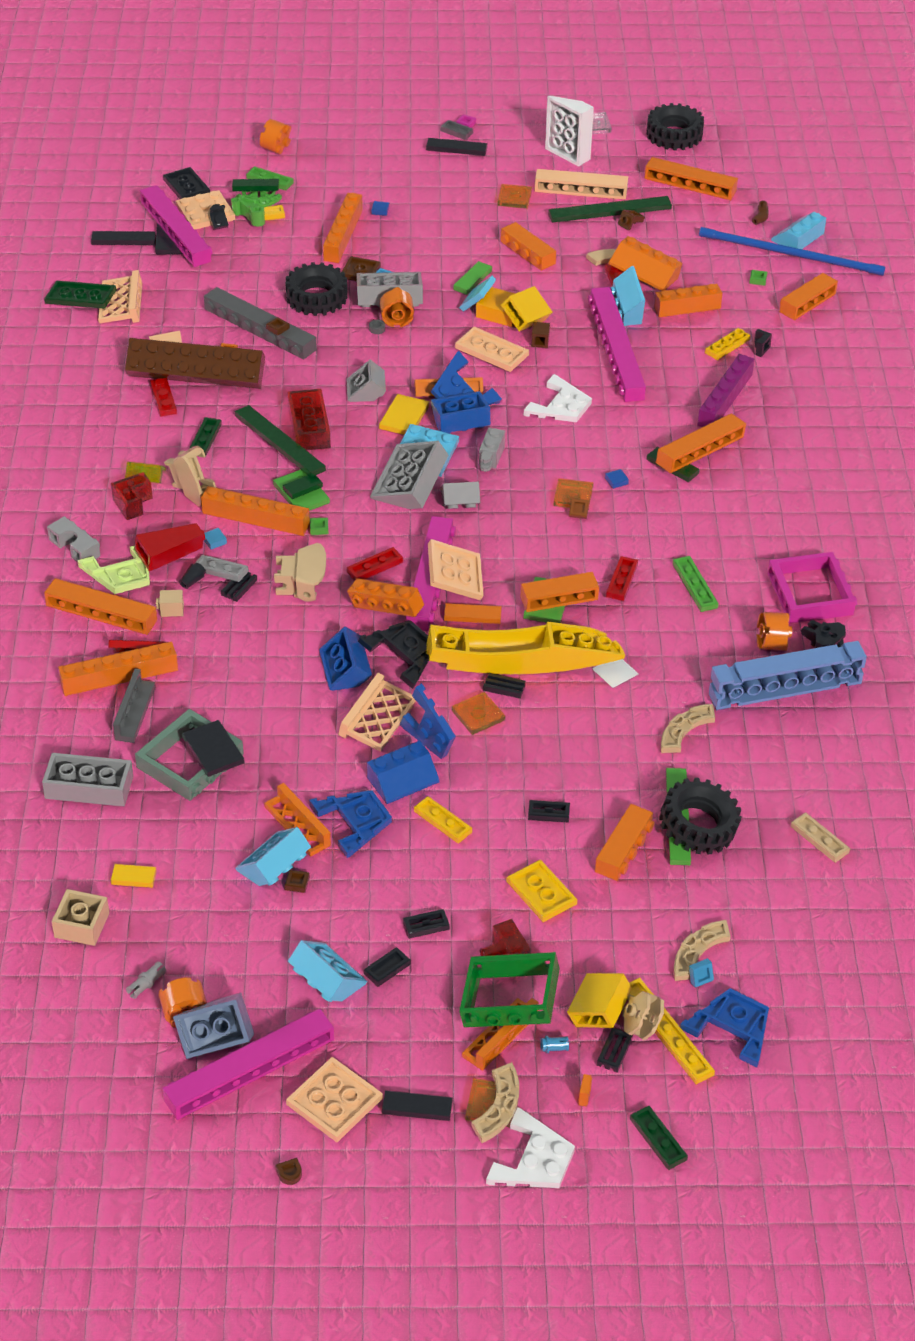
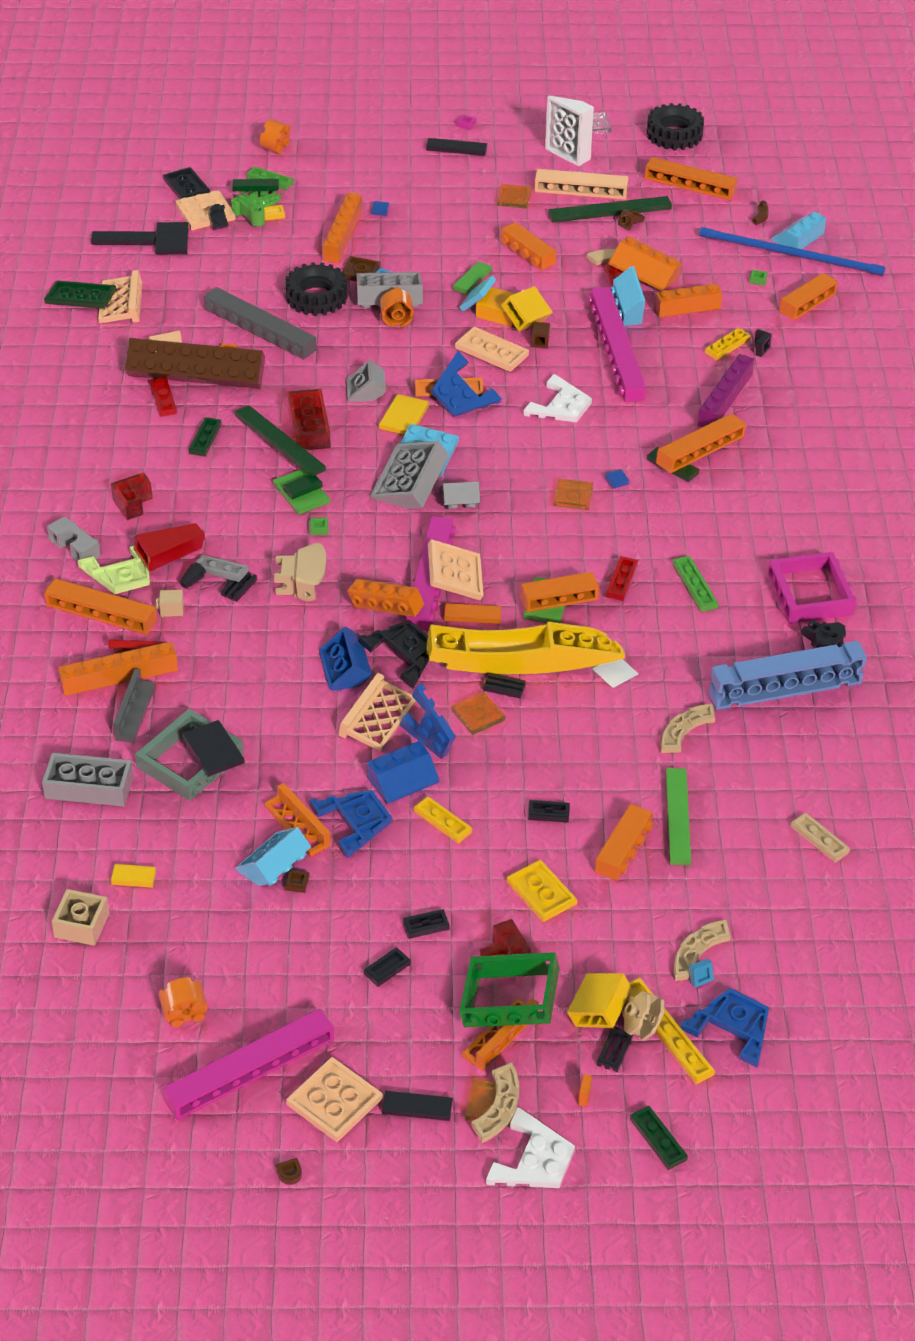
clear neon green panel [125,461,166,484] -> none
light grey pin [126,962,166,999] -> none
dark pink brick [140,185,212,267] -> none
tan piece [164,446,216,507] -> none
sand blue slope [173,993,254,1059] -> none
orange brick [201,486,310,536] -> none
dark azure tile [204,528,227,549] -> none
reddish brown tile [266,317,290,336] -> none
medium azure slope [288,940,367,1002] -> none
red plate [347,547,403,581] -> none
dark grey tile [369,320,385,334] -> none
blue slope [431,391,491,434] -> none
flat silver tile [440,120,473,140] -> none
light grey hinge [479,428,505,472] -> none
dark azure pin [540,1035,569,1054] -> none
dark orange tile [569,498,589,519] -> none
black tyre [659,778,742,855] -> none
orange brick [756,612,792,651] -> none

